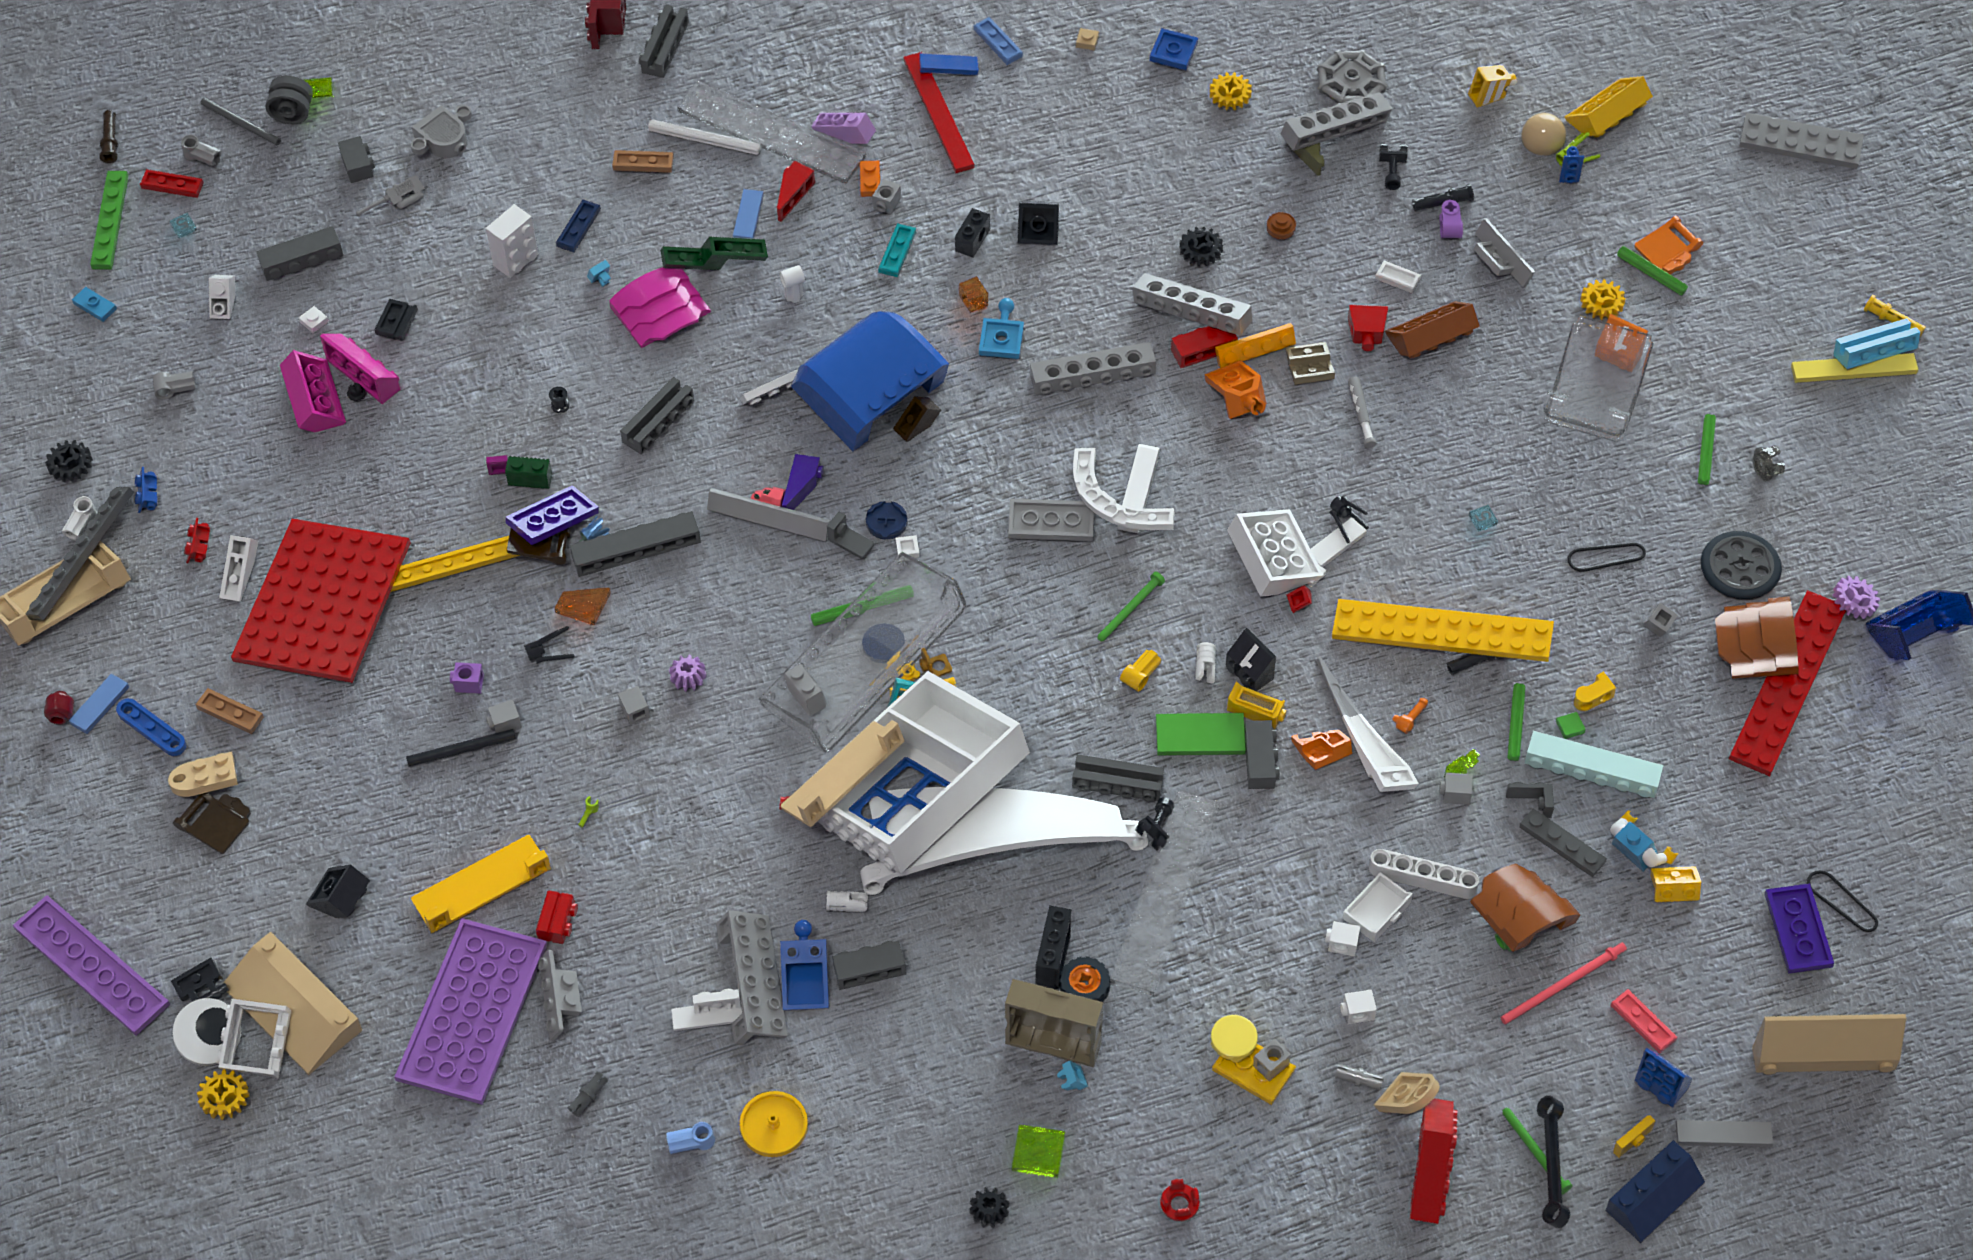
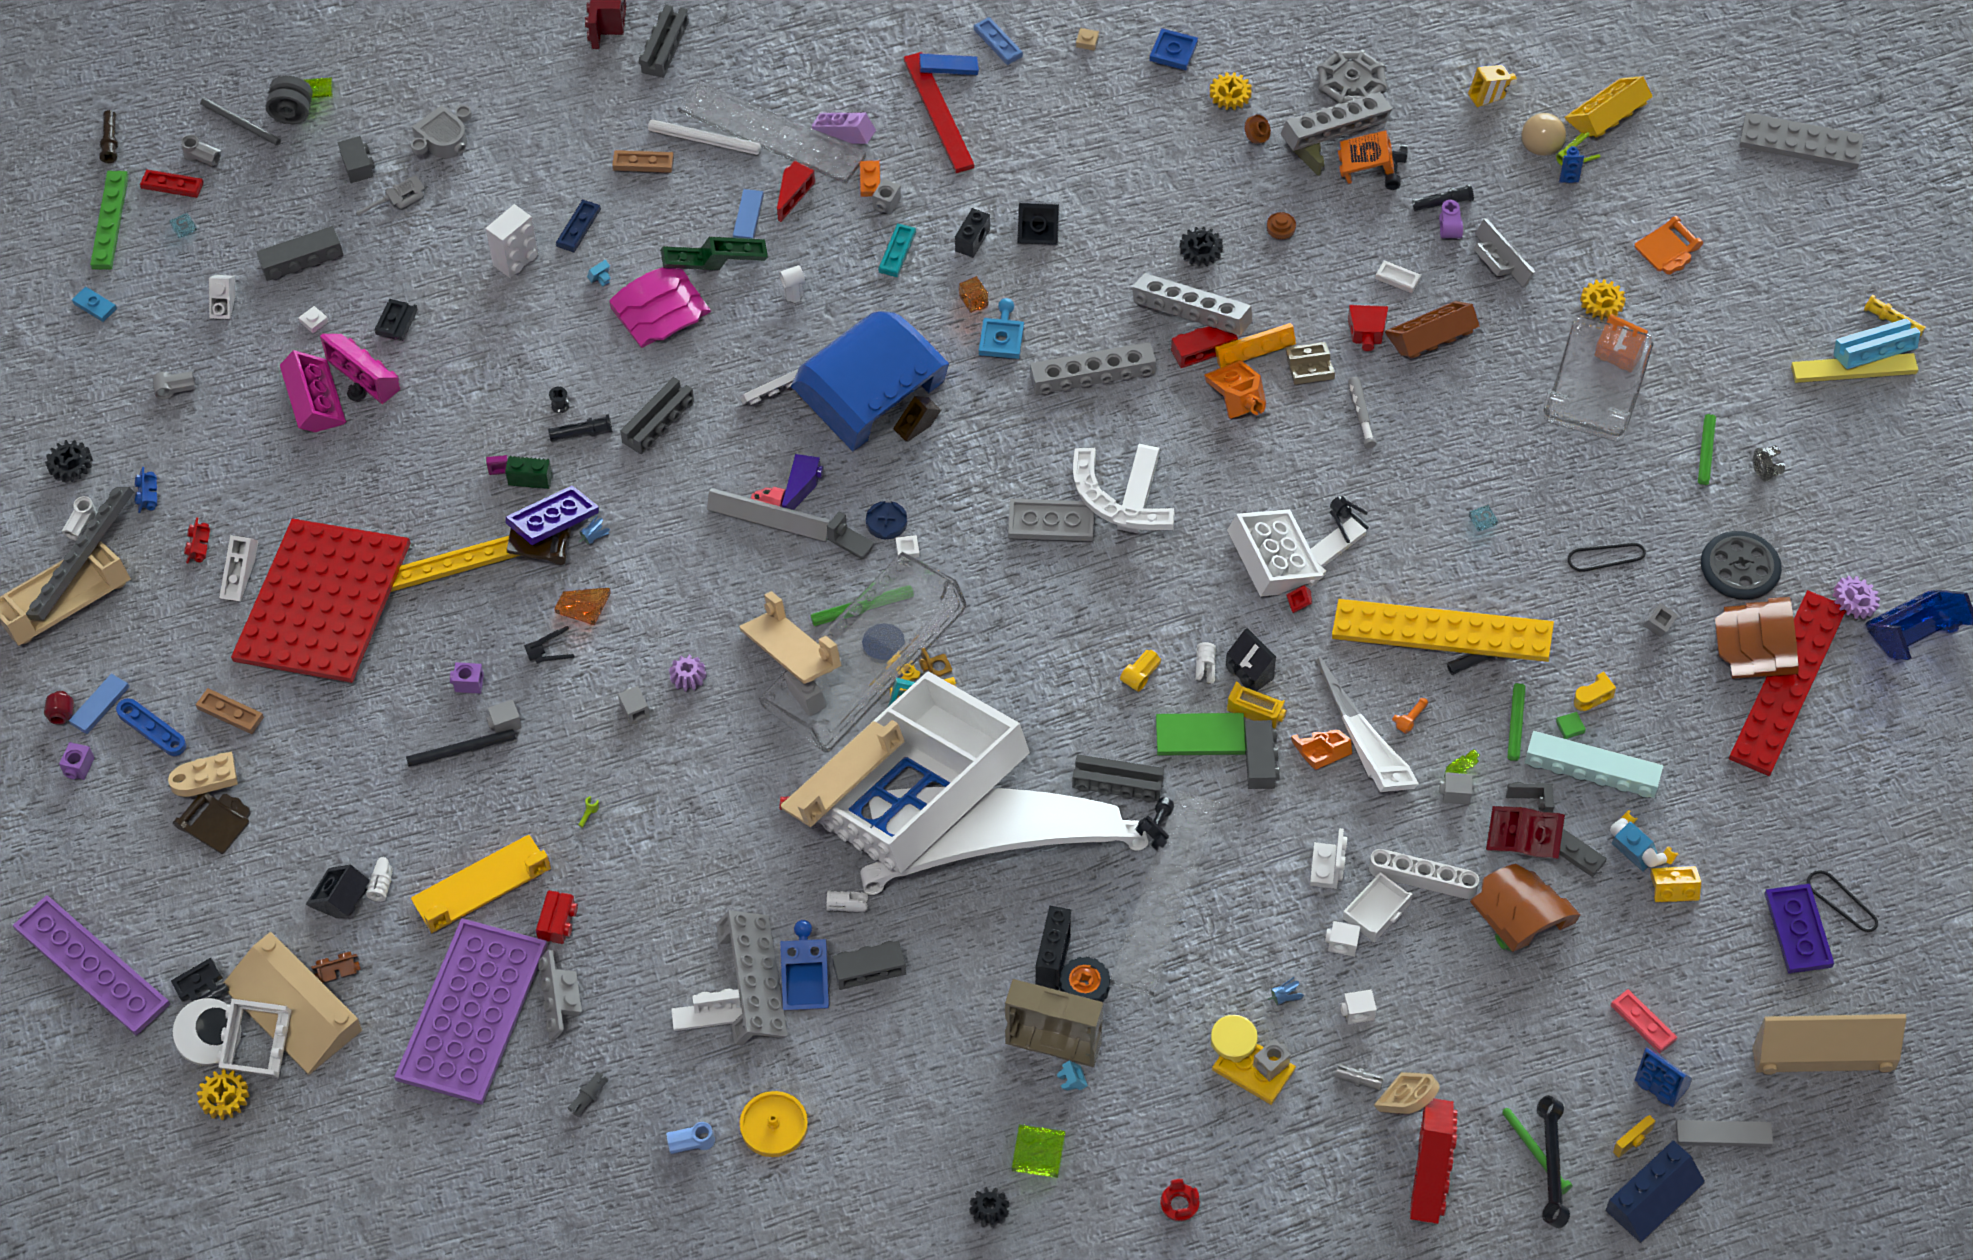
dark grey brick [570,511,701,577] -> none
bright green bar [1097,571,1165,642] -> none
coral bar [1500,942,1627,1025] -> none
bright green axle [1617,246,1688,295] -> none
none -> medium lavender brick [59,742,95,780]
none -> dark orange hinge [311,951,361,983]
none -> white hinge [366,857,393,902]
none -> black pin [548,414,613,442]
none -> tan bracket [739,591,841,684]
none -> dark orange plate [1244,114,1271,144]
none -> flat silver piece [1268,977,1304,1005]
none -> white bracket [1310,828,1347,889]
none -> orange panel [1338,130,1394,184]
none -> dark red bracket [1486,806,1565,859]

